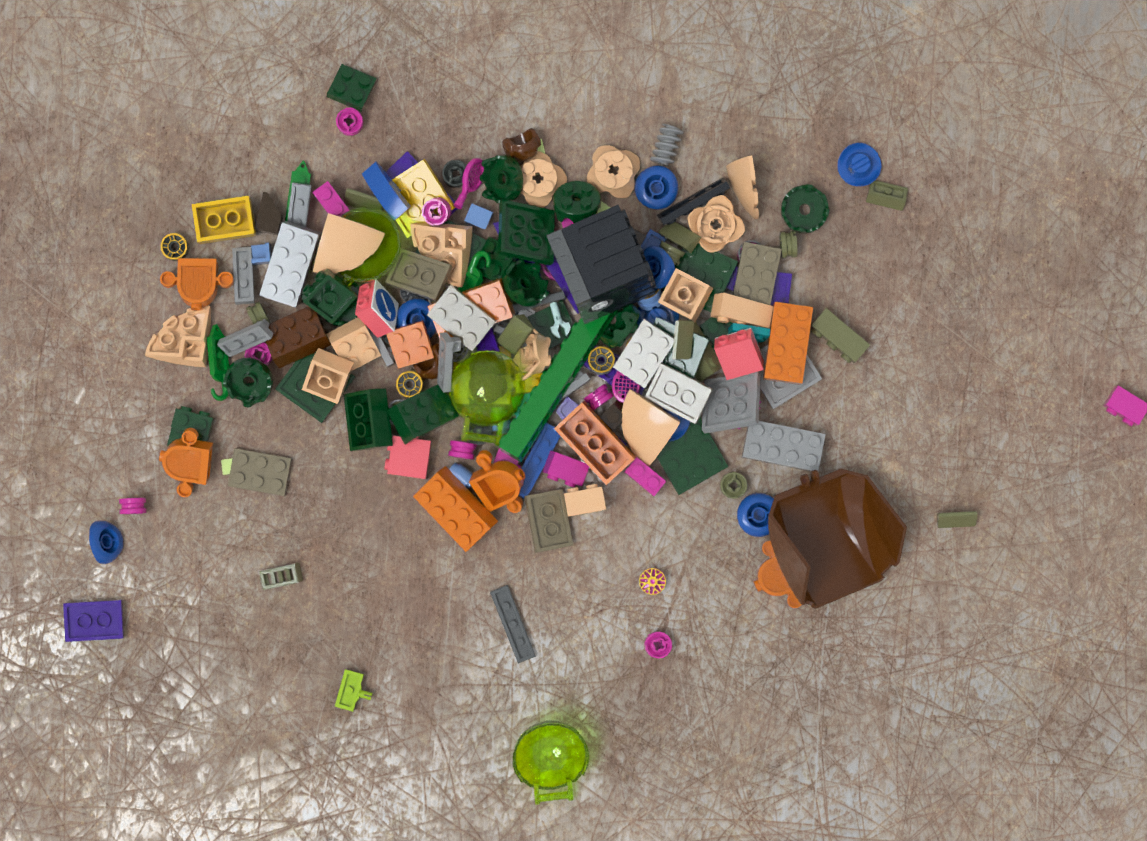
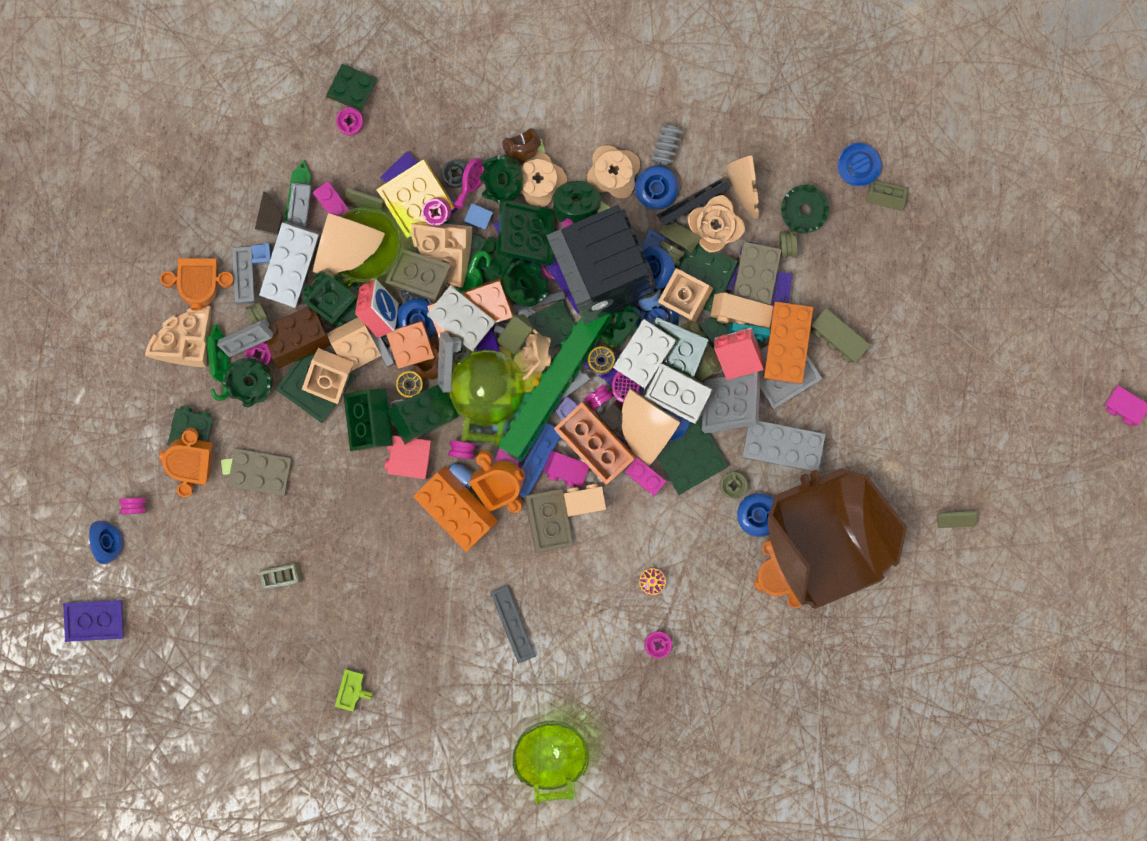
wheel [161,233,189,261] -> none
yellow brick [192,196,256,244] -> none
blue slope [362,161,412,220] -> none
light aqua bar [550,302,571,338] -> none
olive slope [672,319,694,360] -> none

